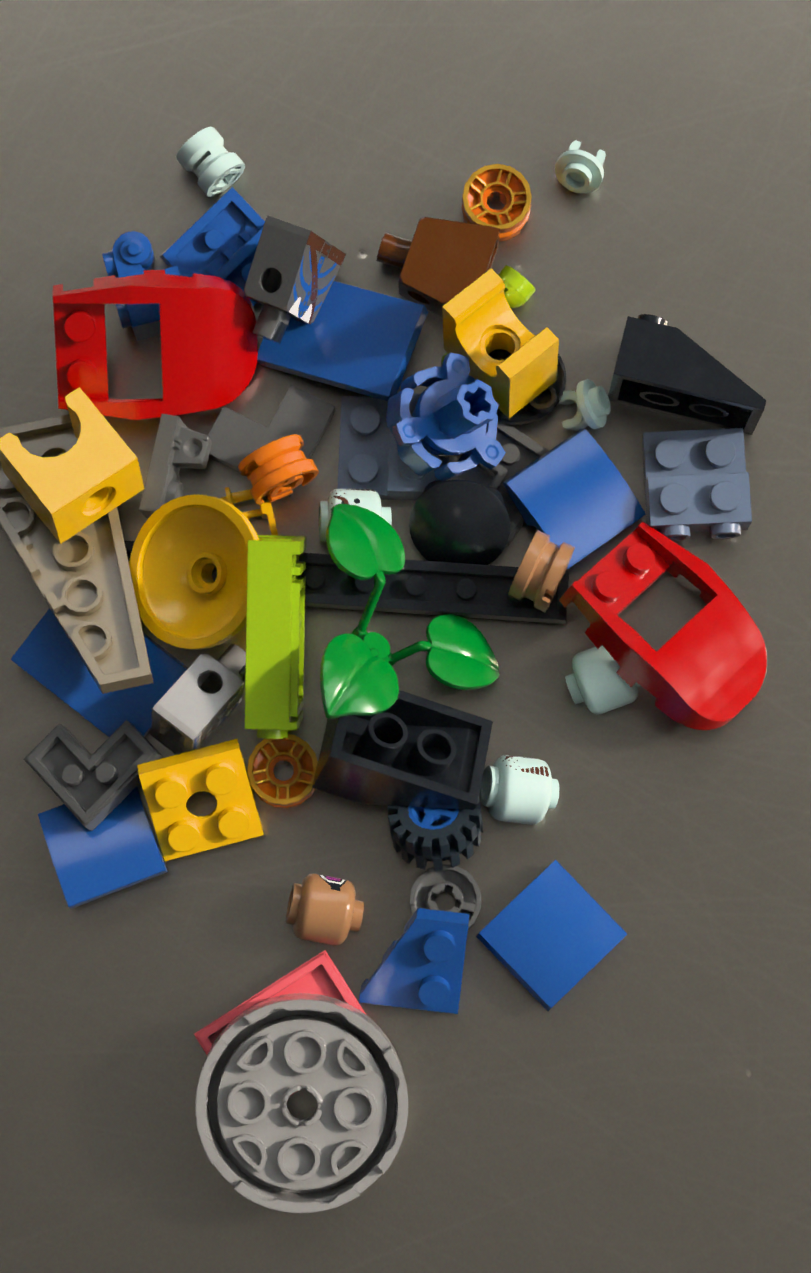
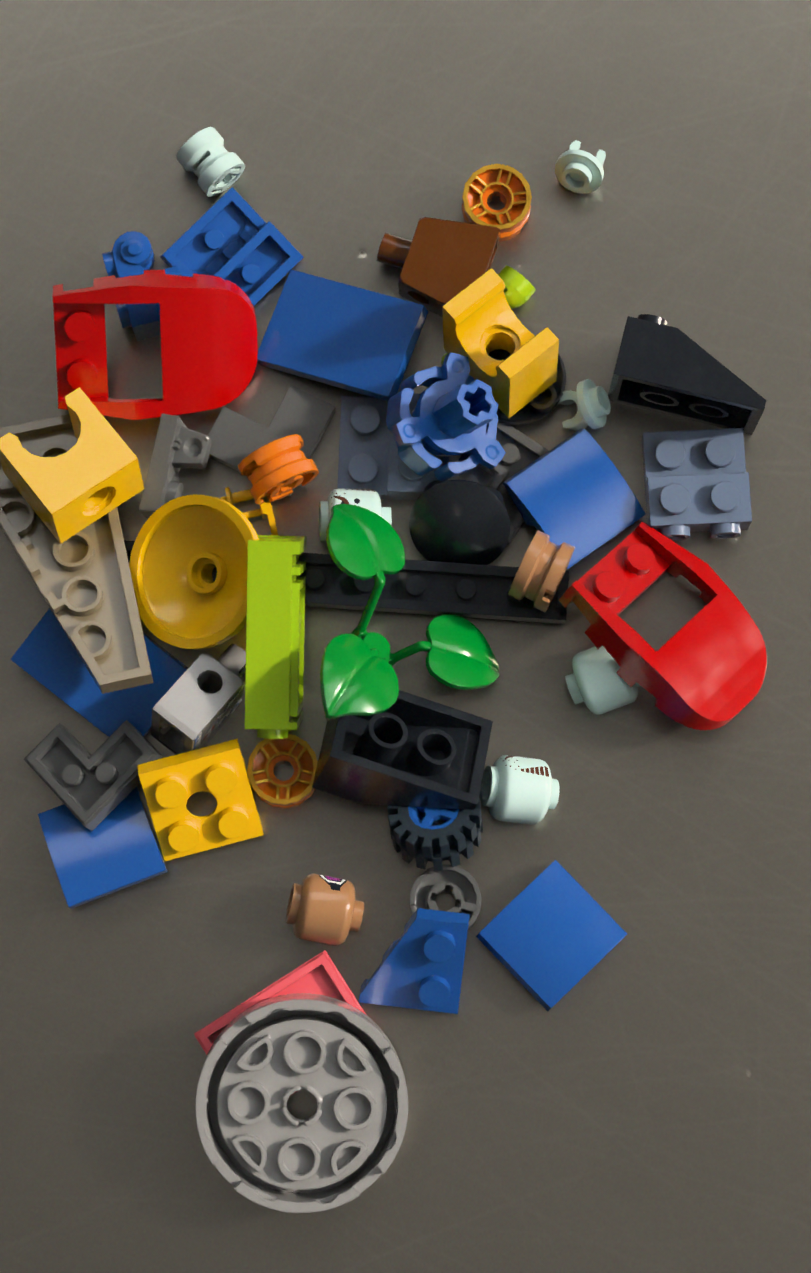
dark grey torso [244,215,346,344] -> none

